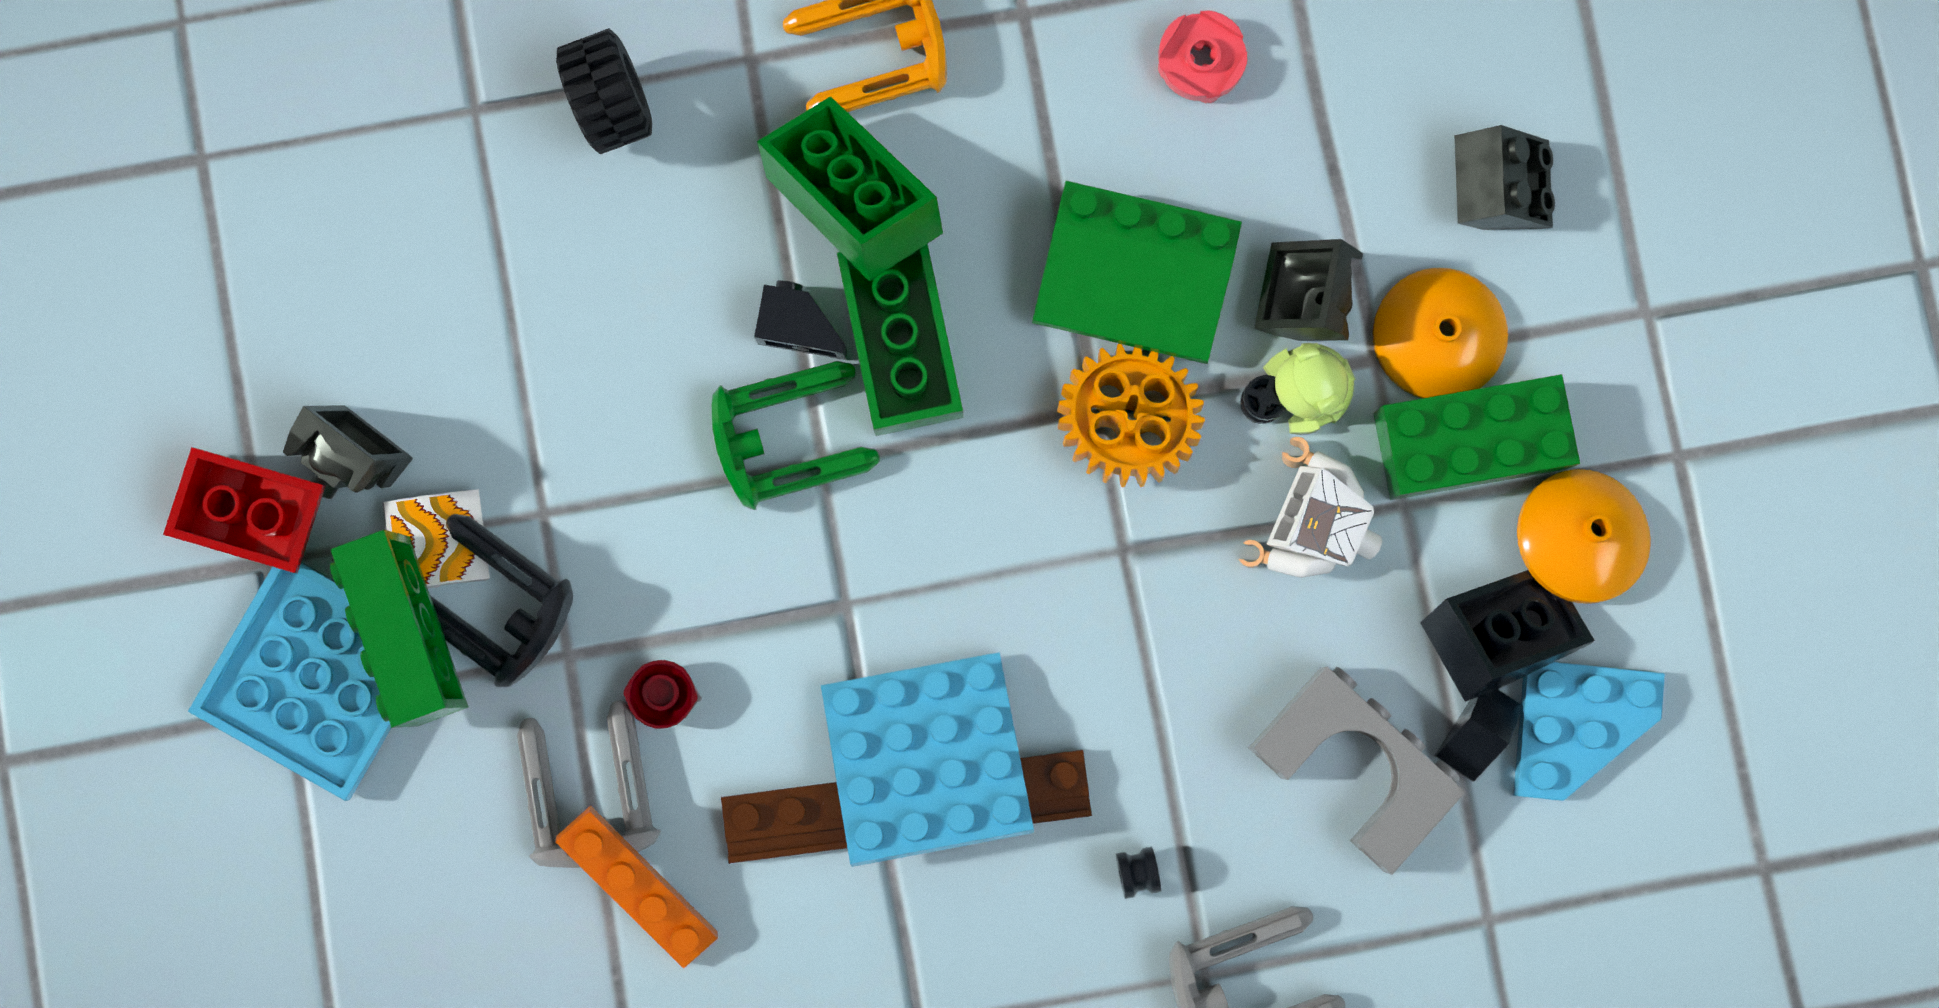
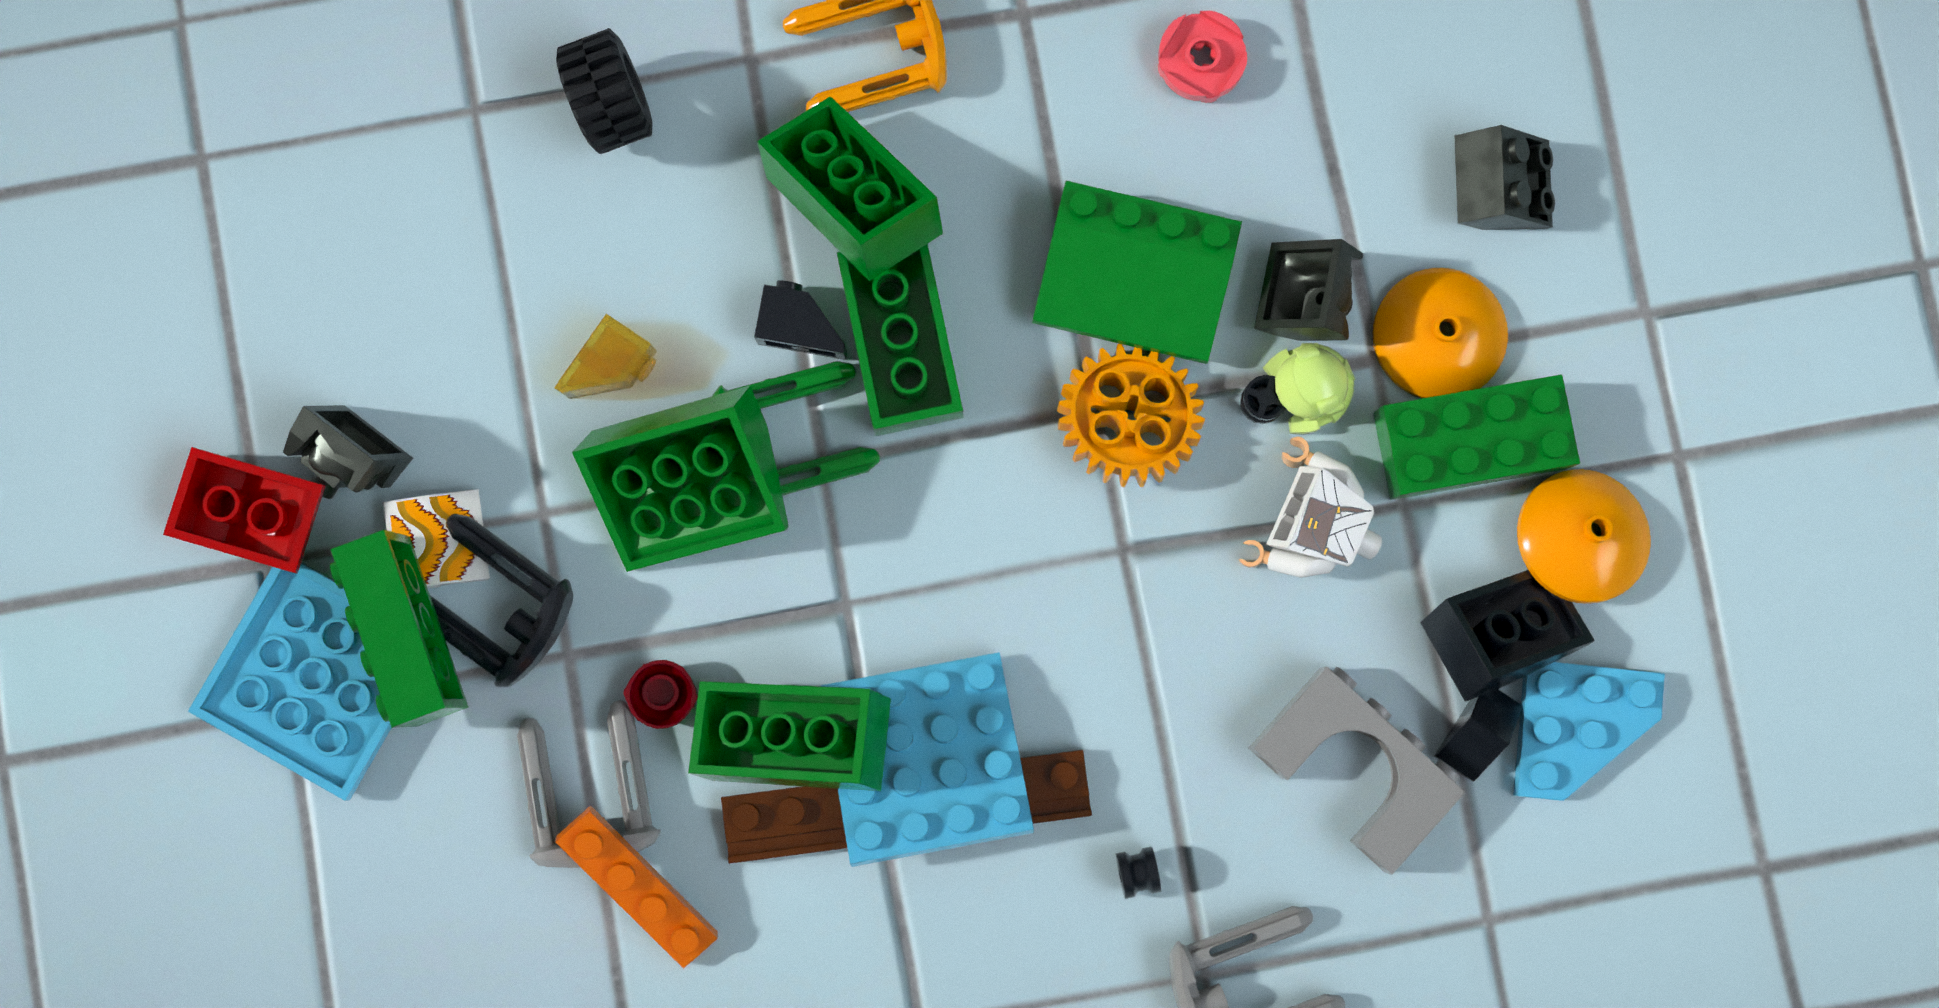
none -> clear yellow slope [554,314,657,399]
none -> green slope [572,386,789,572]
none -> green brick [688,681,891,791]

